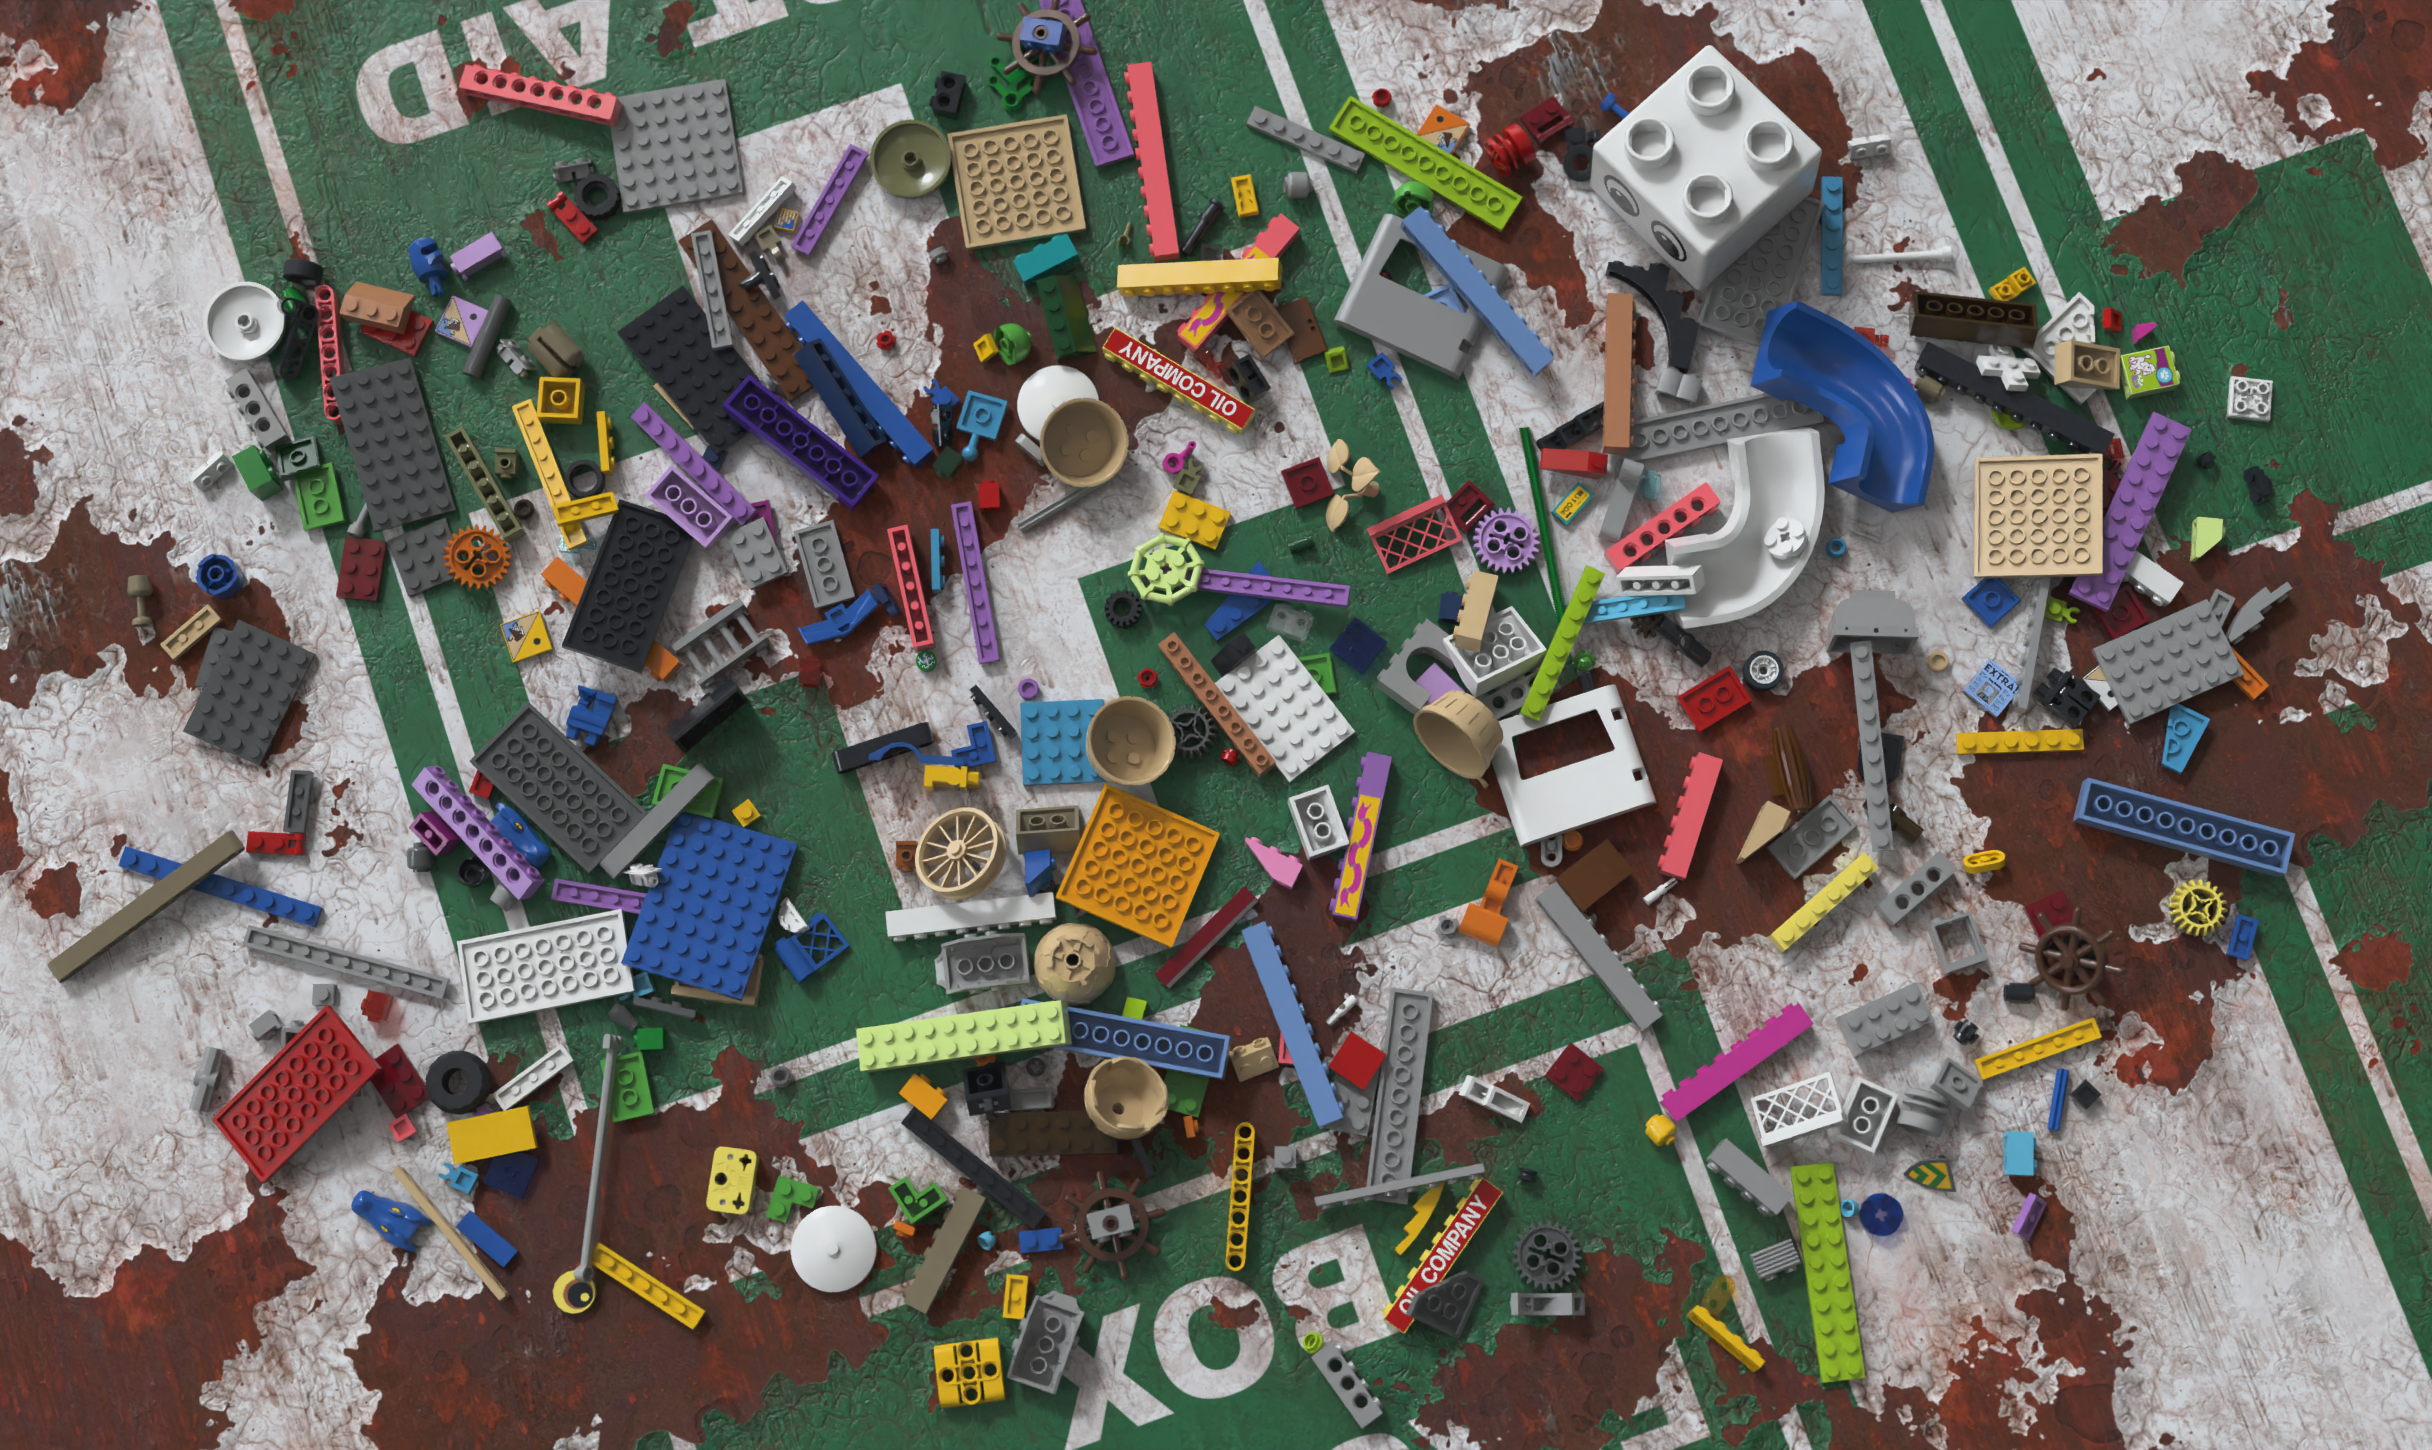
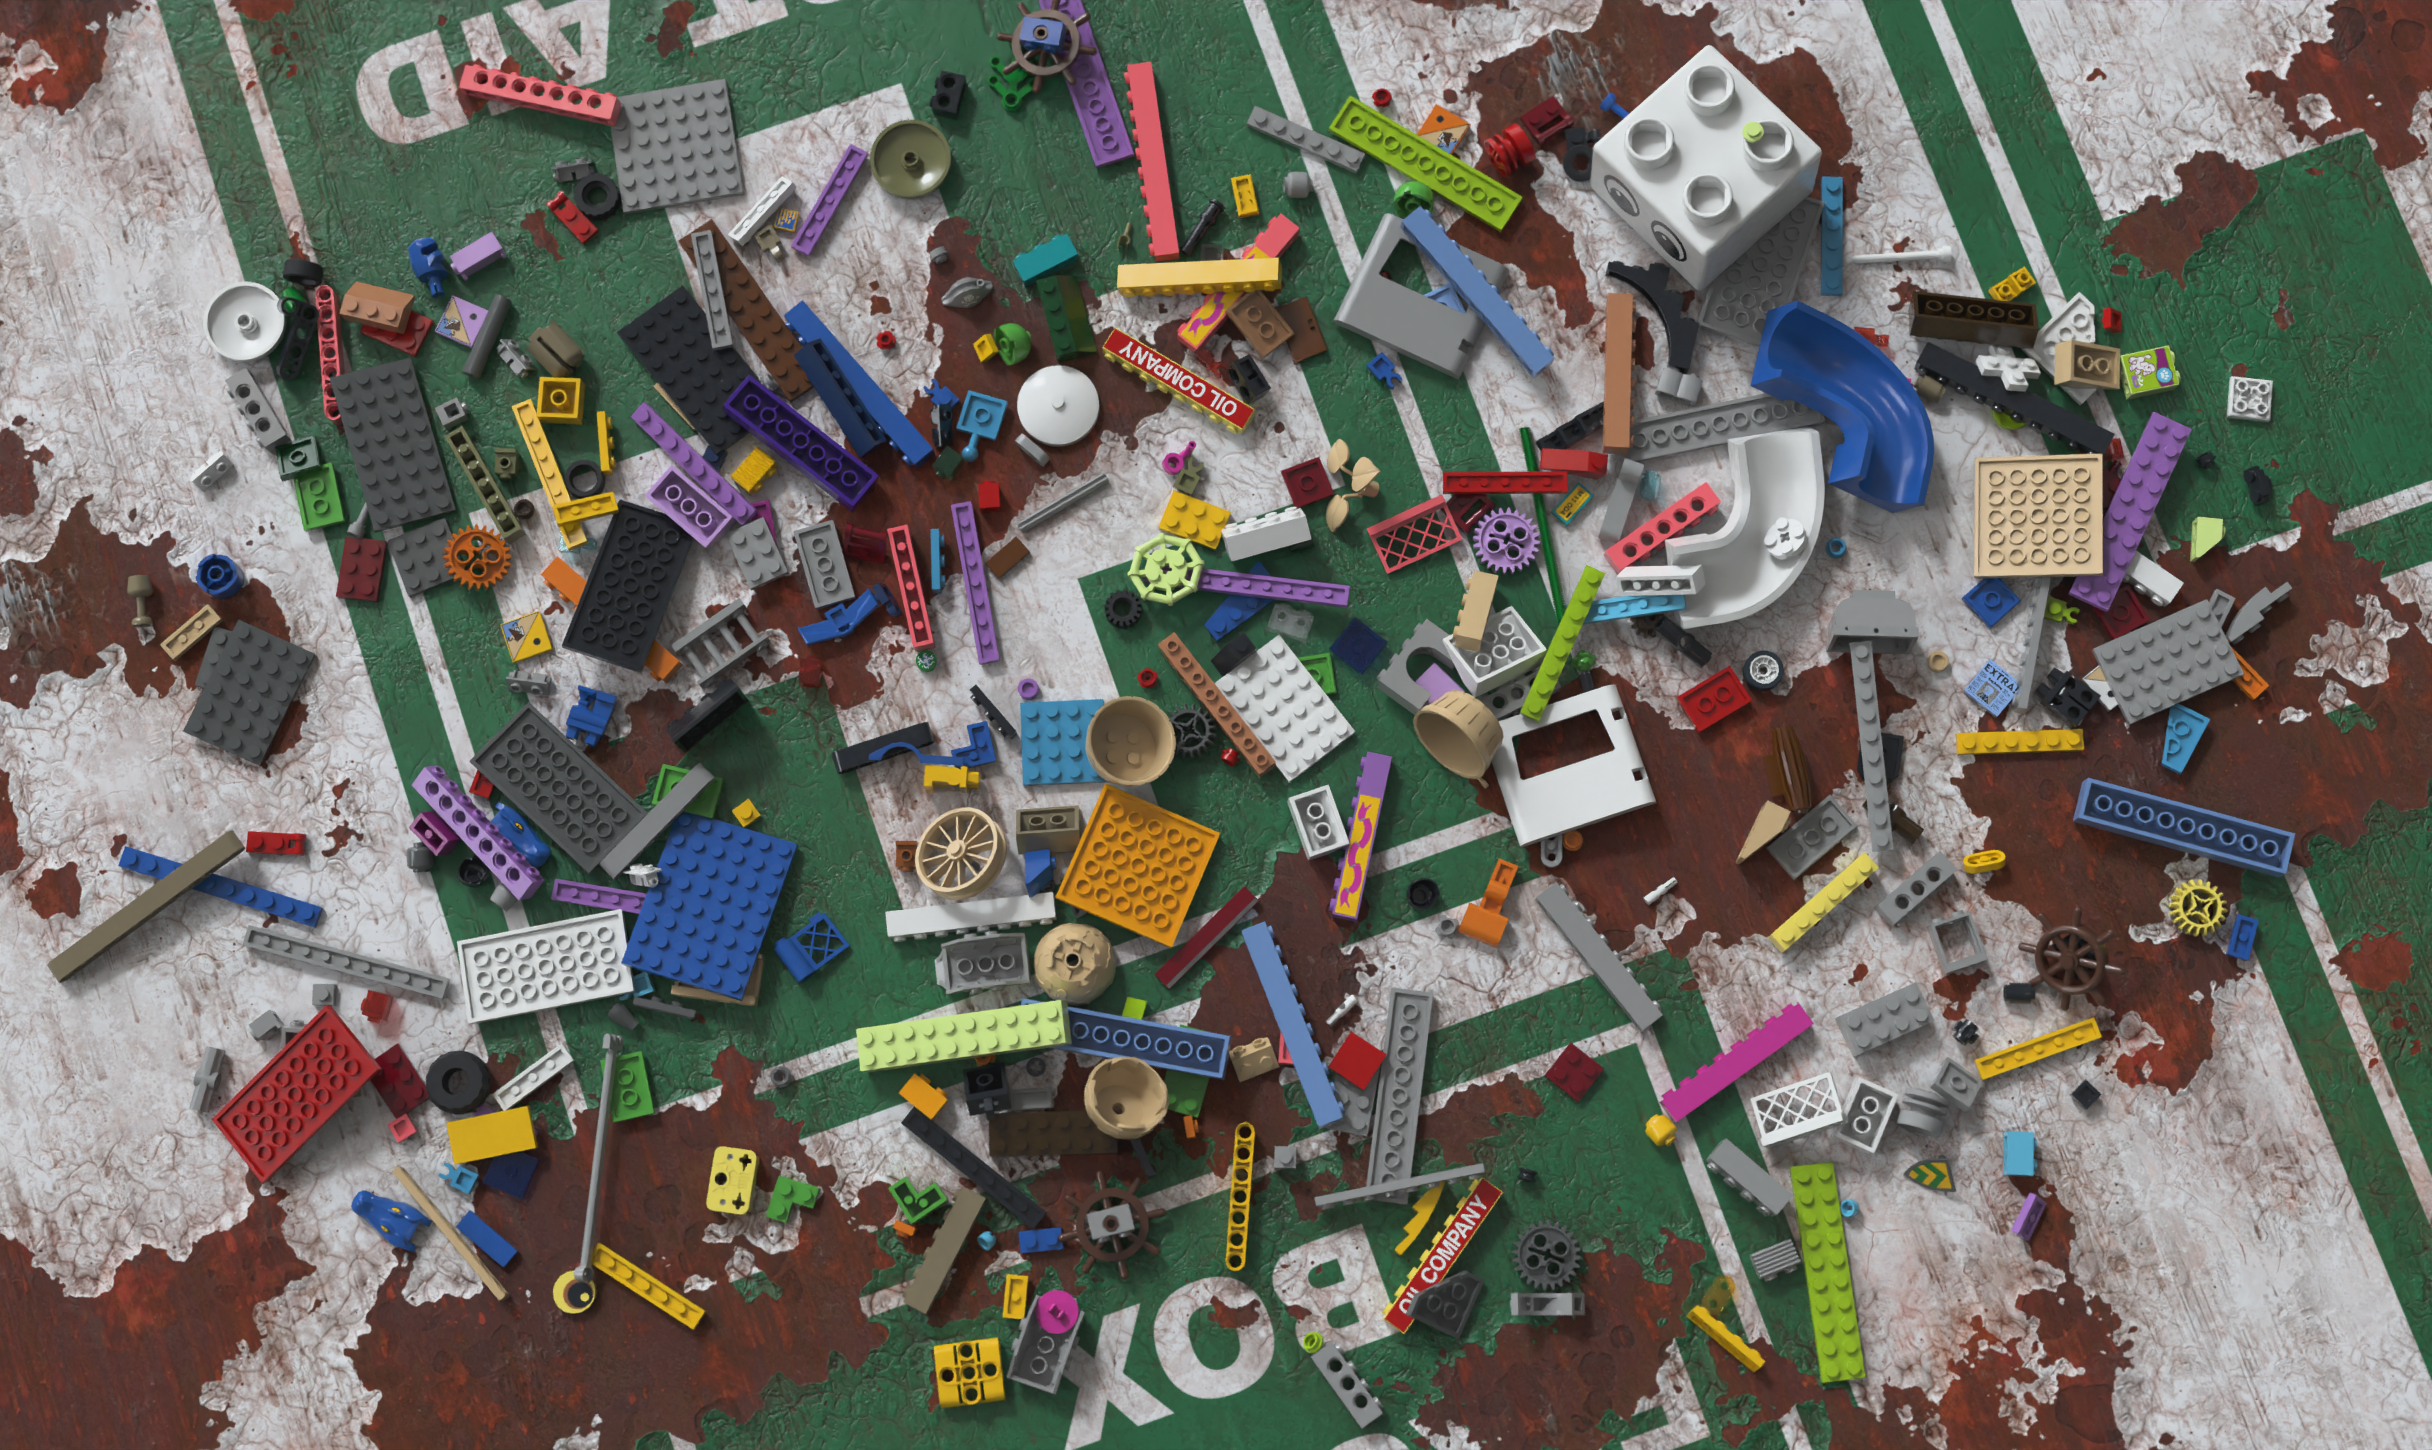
green brick [232,445,284,501] -> none
dark grey plate [283,770,314,834] -> none
green brick [634,1028,667,1052] -> none
black plate [740,250,781,300] -> none
white plate [778,897,810,934] -> none
white dish [791,1206,877,1292] -> none
tan plate [948,114,1086,251] -> none
tan piece [1040,398,1129,487] -> none
bright pink slope [1245,837,1303,890] -> none
lime slope [1324,346,1349,373] -> none
dark blue brick [1438,591,1462,624] -> none
white slope [1459,1075,1530,1123] -> none
reddish brown slope [1555,839,1634,912] -> none
coral brick [1657,752,1723,881] -> none
white hinge [1847,133,1891,159] -> none
clear blue plate [1859,1193,1903,1237] -> none
dark red plate [2023,890,2073,942] -> none
blue axle [2047,1068,2069,1132] -> none
dark pink slope [2131,322,2157,345] -> none
none -> light grey brick [435,397,470,431]
none -> light grey hinge [506,670,552,696]
none -> yellow brick [730,446,778,496]
none -> dark red plate [844,523,888,564]
none -> light grey hat [941,277,993,308]
none -> reddish brown tile [985,537,1030,579]
none -> dark pink piece [1035,1290,1078,1334]
none -> white brick [1221,507,1311,561]
none -> black hair [1406,878,1440,910]
none -> red plate [1443,471,1567,494]
none -> yellowish green plate [1742,122,1764,143]

